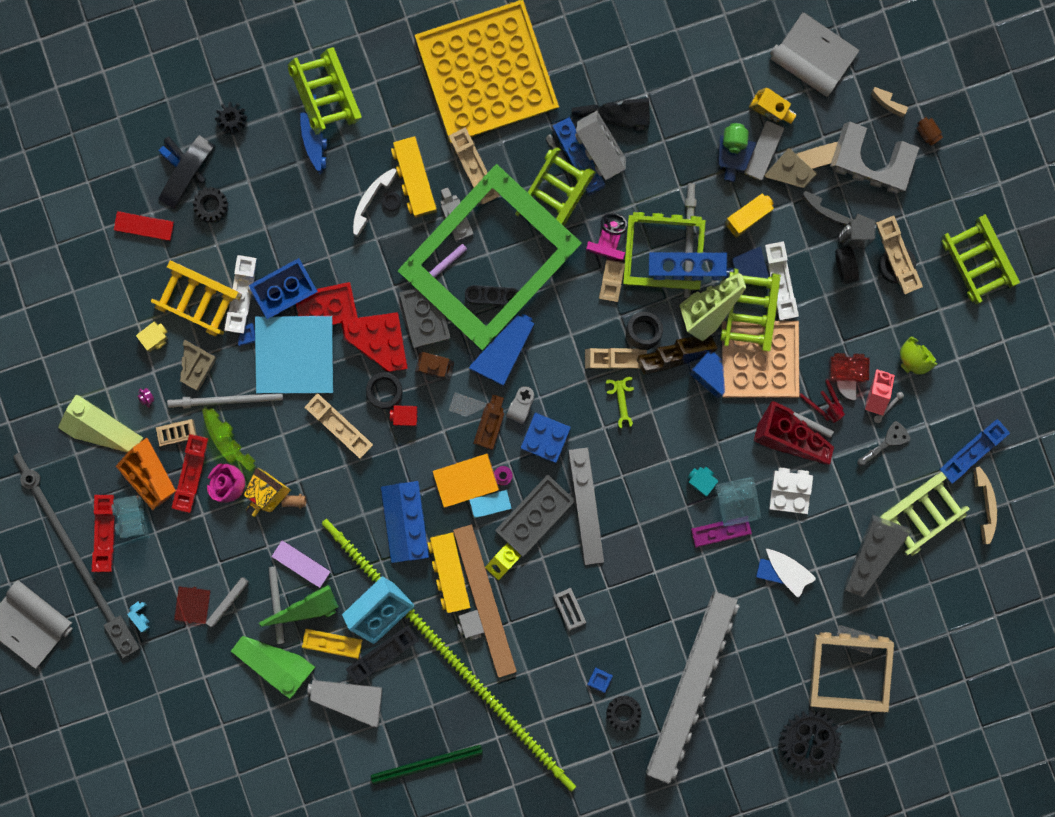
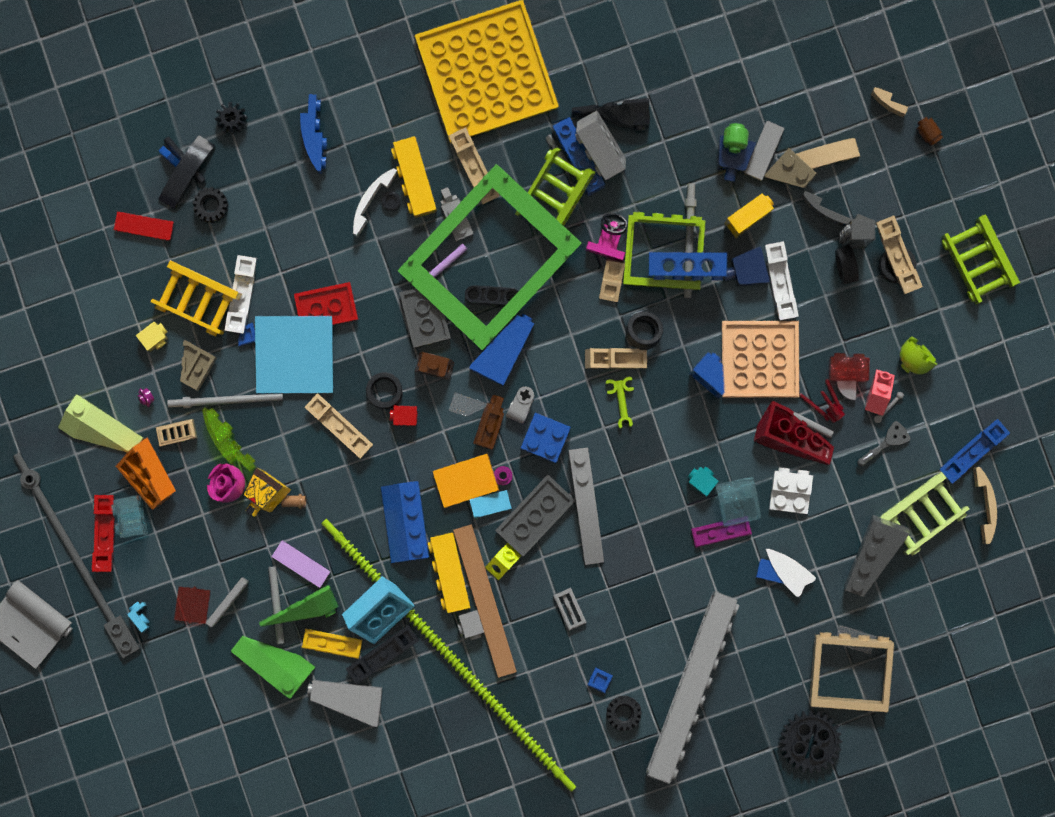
red slope [172,434,208,513] -> none
blue slope [247,258,318,319] -> none
lime fence [288,47,362,135] -> none
red plate [341,312,407,372] -> none
dark green axle [371,745,483,785] -> none
dark brown slope [637,335,718,375] -> none
yellowish green wedge [680,273,746,341] -> none
lime fence [721,268,781,351] -> none
yellow torso [749,87,796,124] -> none
light grey door [770,12,860,97] -> none
light grey arch [830,122,919,194] -> none

